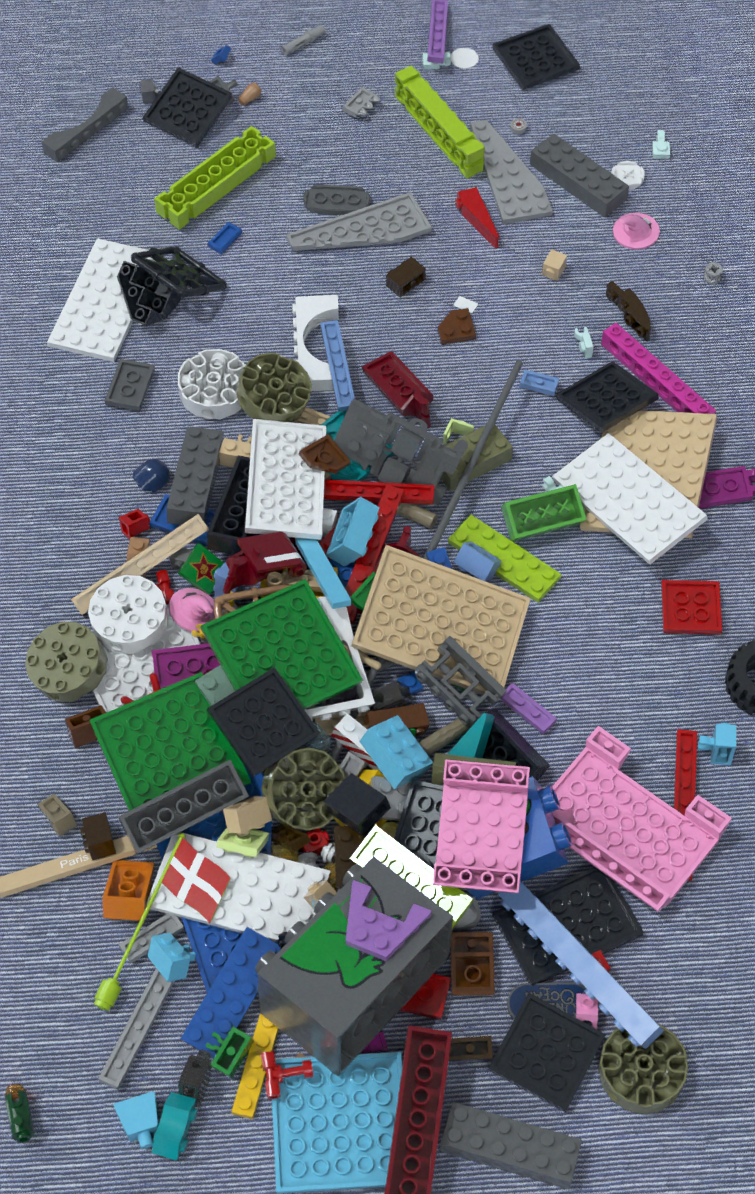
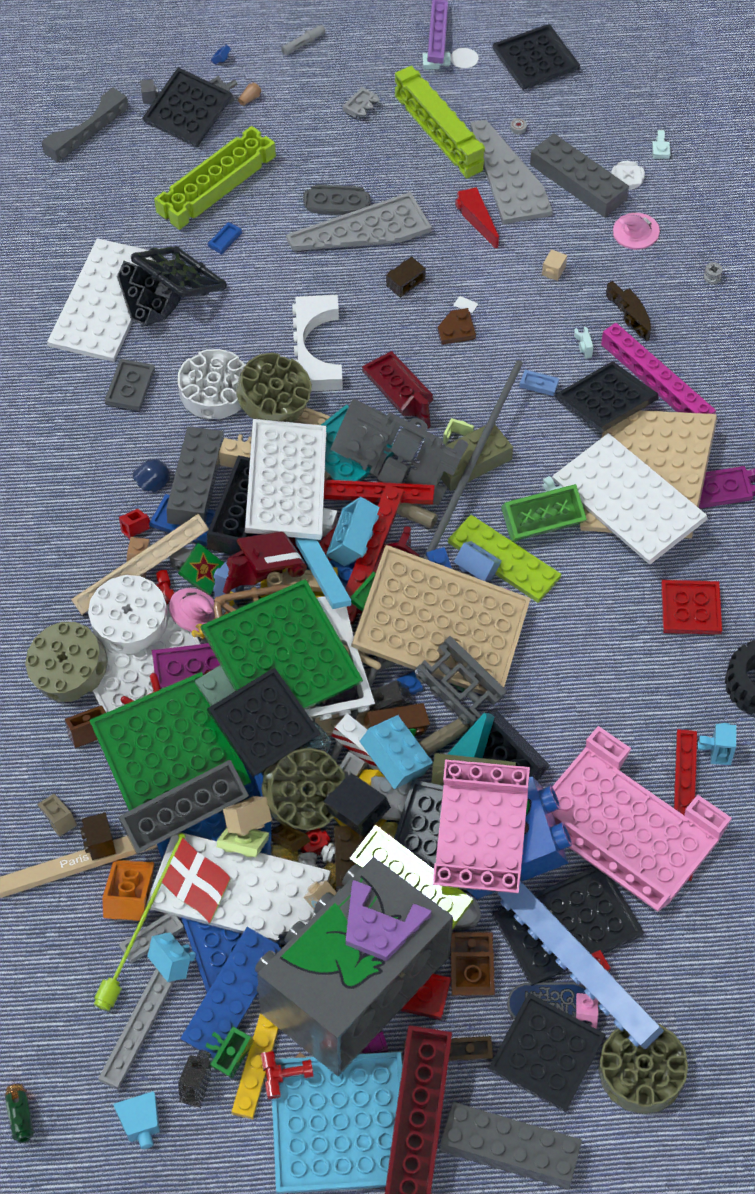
teal brick [152,1092,198,1161] -> none
reddish brown plate [298,434,351,474] -> none
medium blue plate [320,320,355,412] -> none
medium lavender plate [501,683,557,735] -> none

